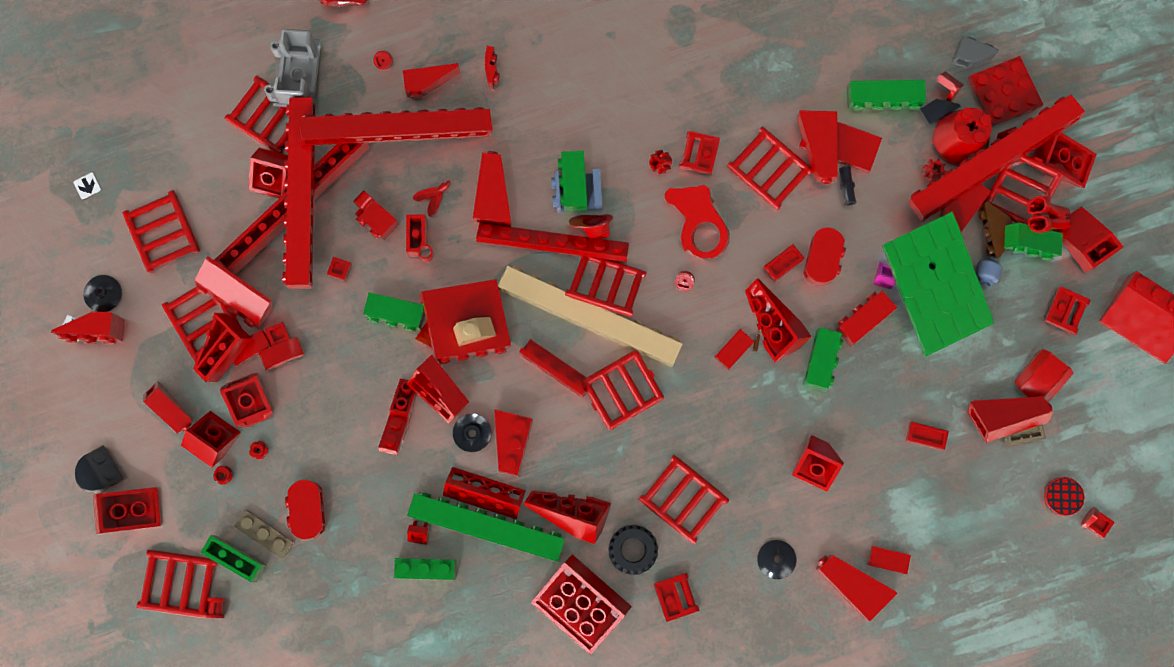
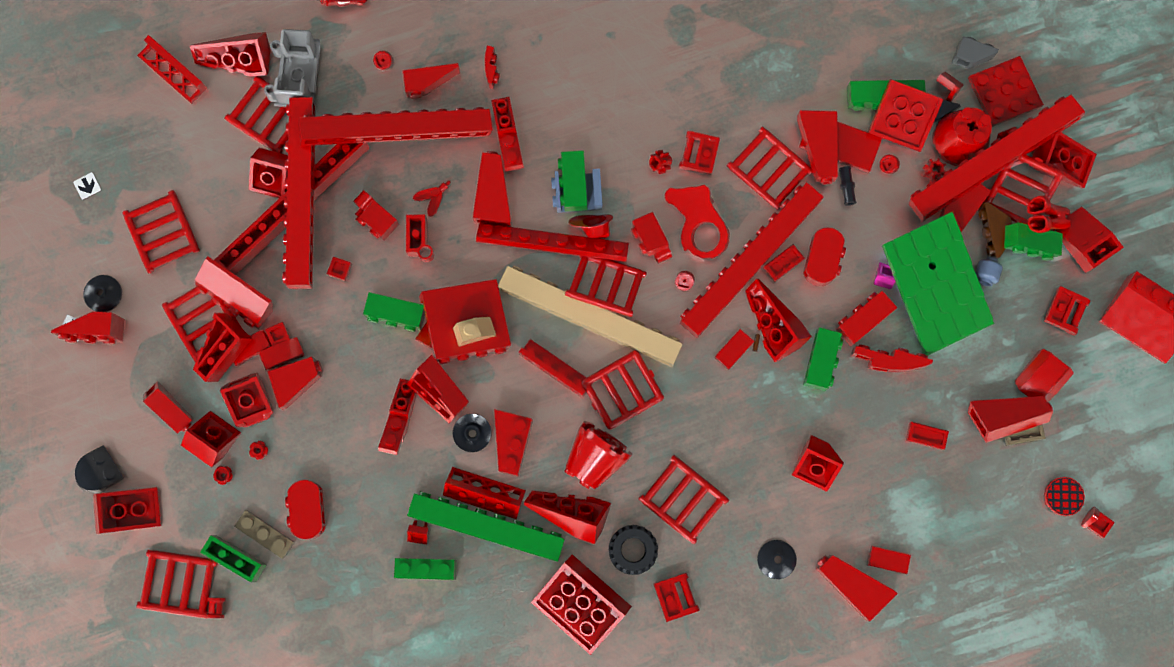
none -> red fence [137,35,207,104]
none -> red wedge [190,32,271,77]
none -> red slope [267,356,322,410]
none -> red slope [491,97,524,172]
none -> red cone [564,421,633,489]
none -> red hinge [631,212,672,264]
none -> red brick [680,182,824,338]
none -> red slope [851,344,933,372]
none -> red plate [868,79,944,152]
none -> red tile [880,154,900,174]

